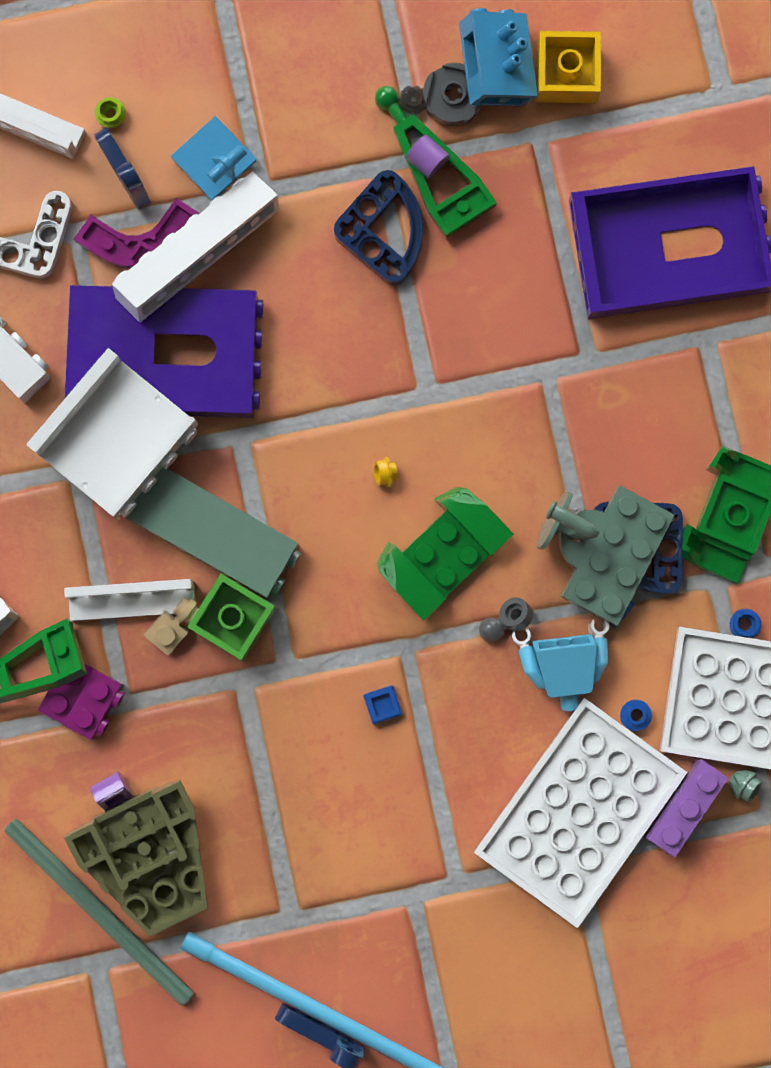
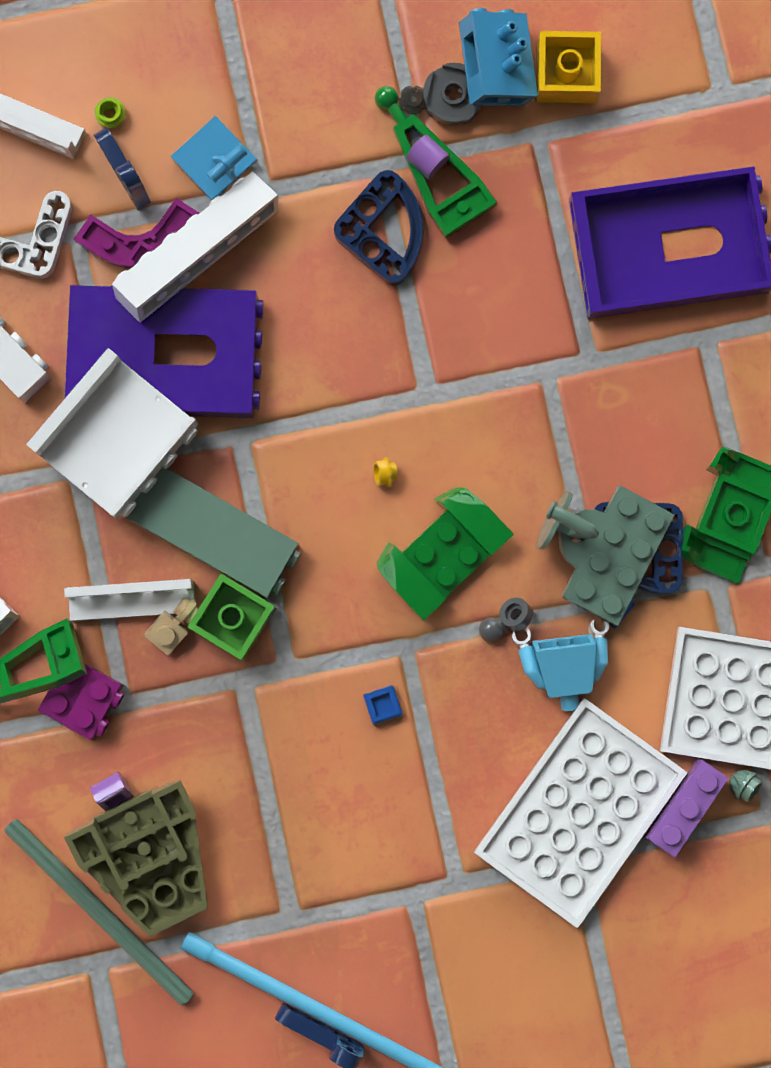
blue plate [620,700,652,731] -> none
blue plate [729,609,761,639] -> none

